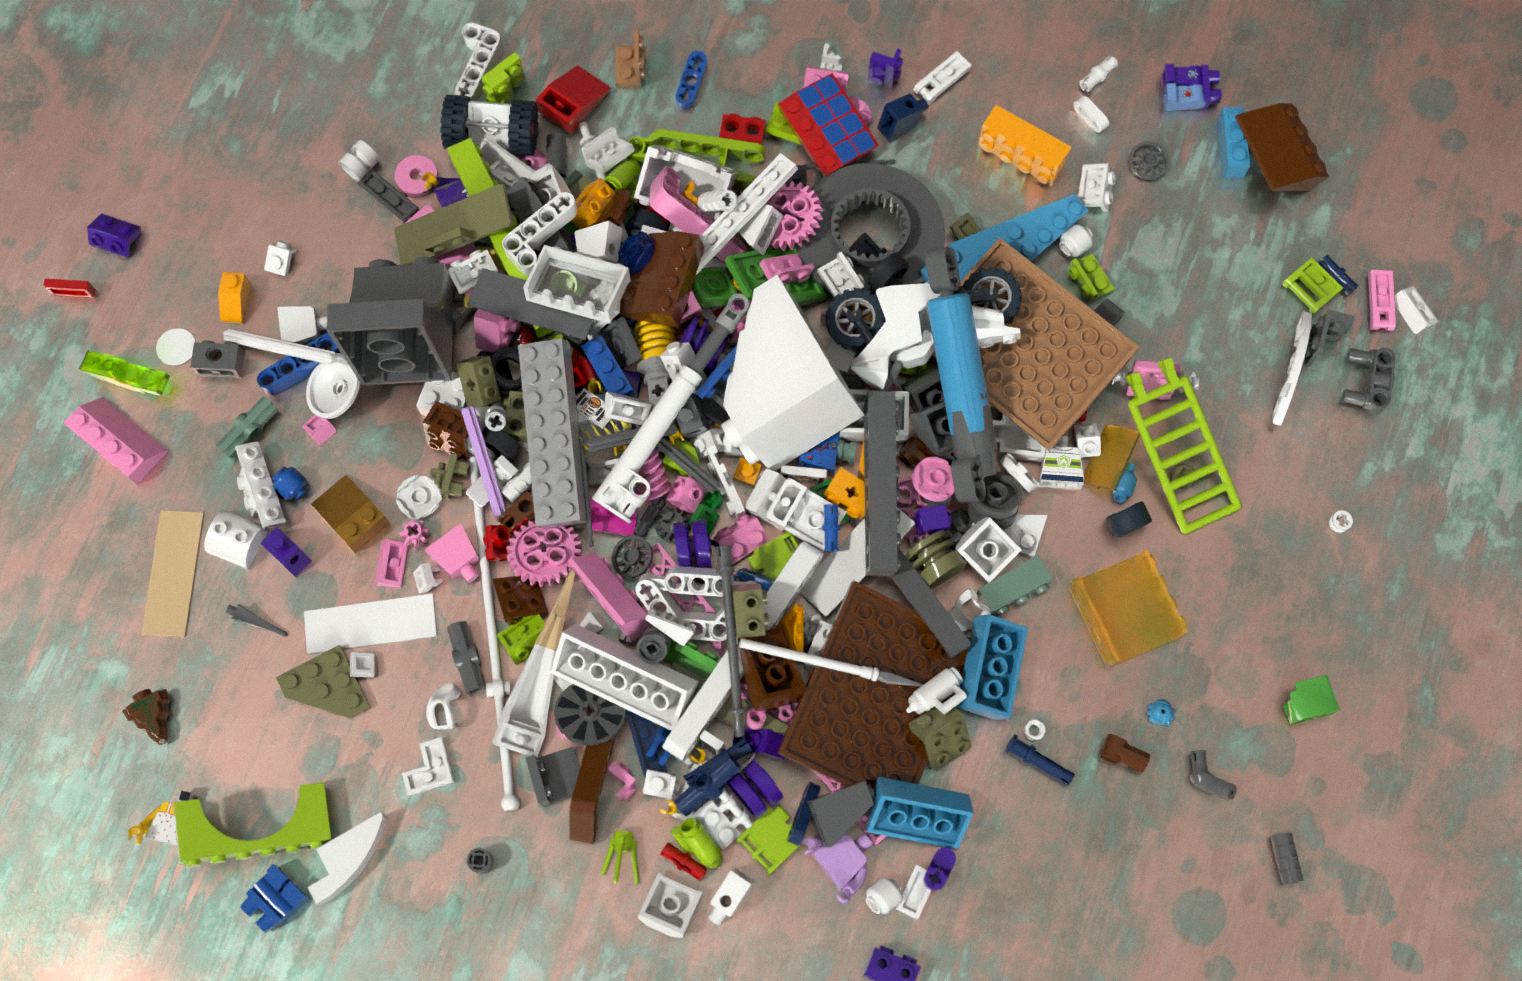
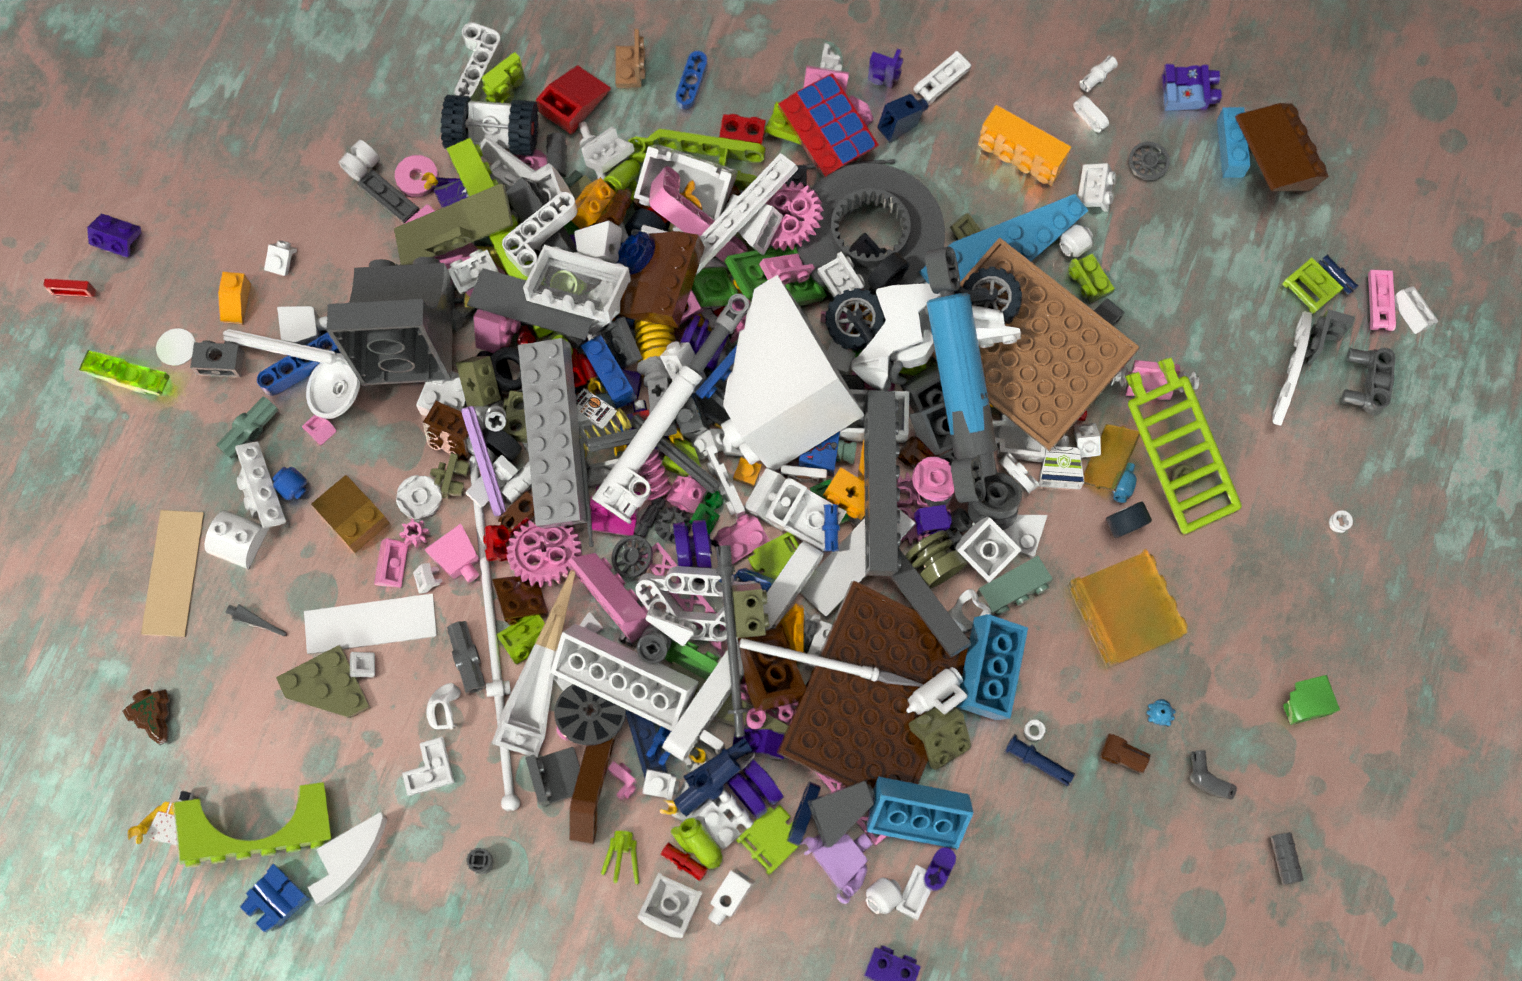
bright pink slope [63,397,168,485] -> none
dark purple torso [260,527,312,577] -> none
white slope [604,391,652,425] -> none
white axle [698,190,737,213] -> none

